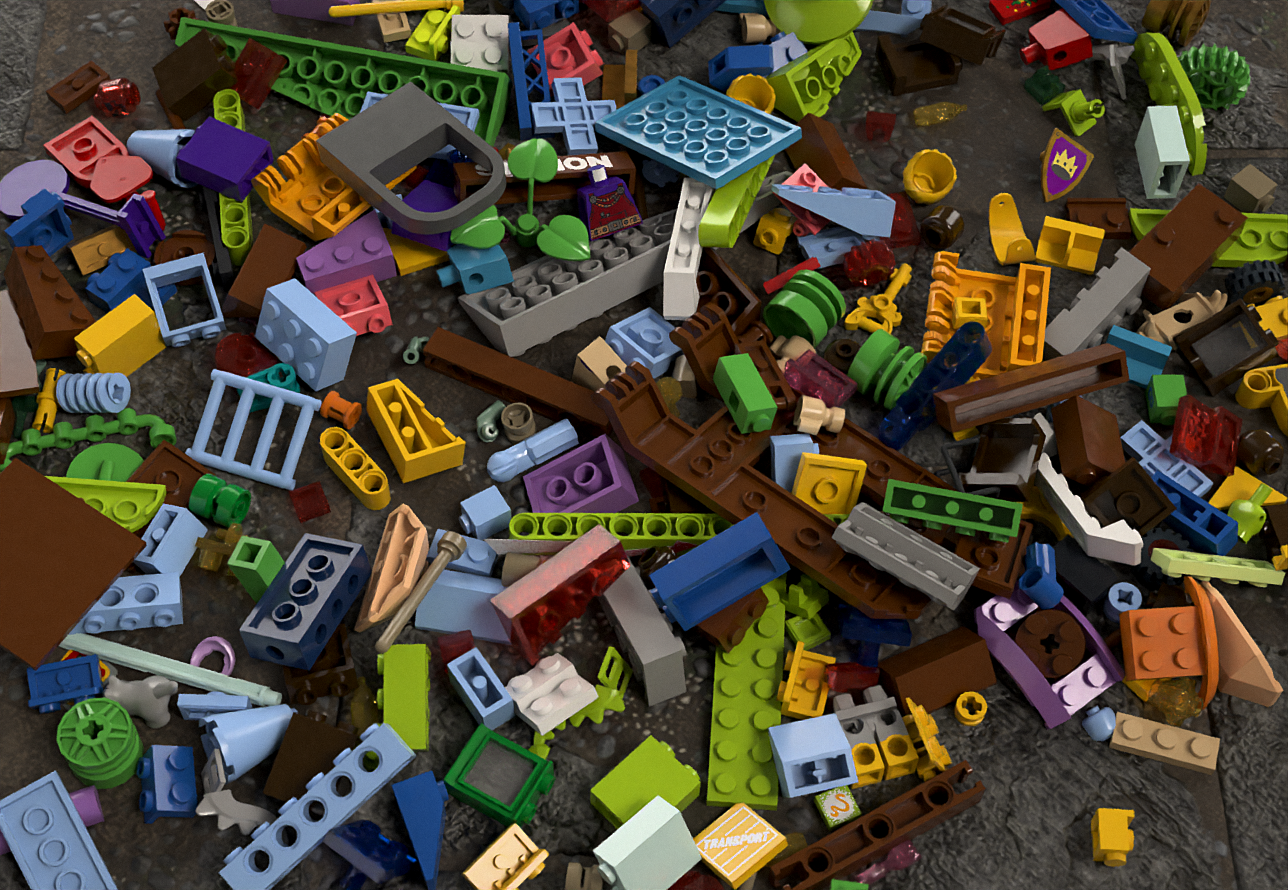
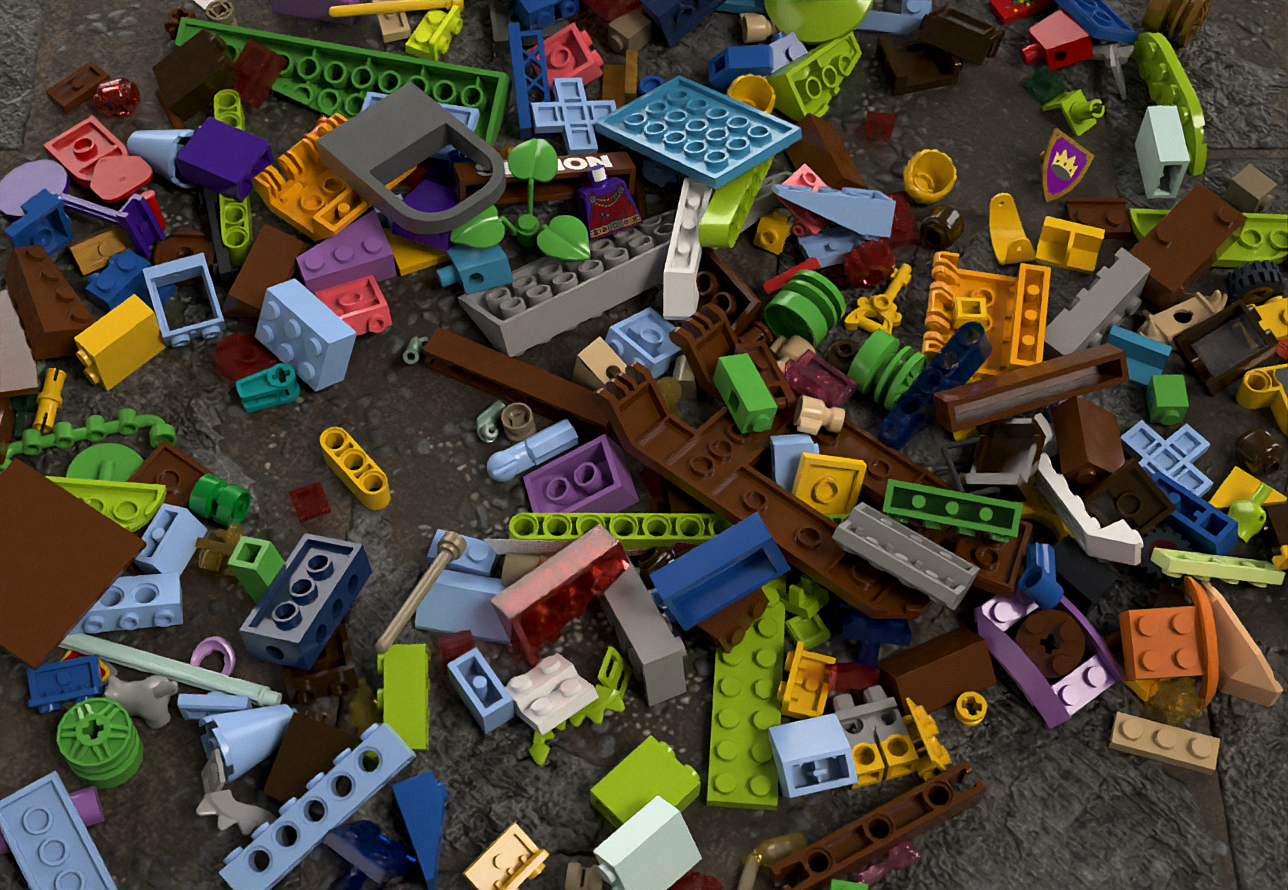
light blue piece [56,373,131,413] -> none
blue bracket [137,745,198,824] -> none
light blue bar [185,369,322,491] -> none
orange bush [320,391,362,429] -> none
light nougat wedge [354,504,429,633] -> none
yellow wedge [366,379,466,483] -> none
green window [443,723,556,828] -> none
white plate [451,15,509,74] -> none
light blue brick [459,485,511,540] -> none
yellow tile [693,803,788,890] -> none
tile [814,785,862,831] -> none
clear yellow piece [913,102,967,127] -> none
light blue piece [1082,705,1116,742] -> none
yellow brick [1091,808,1134,867] -> none
light blue wheel [1103,582,1142,624] -> none
clear red slope [1169,395,1243,477] -> none
bright green gear [1178,44,1251,110] -> none

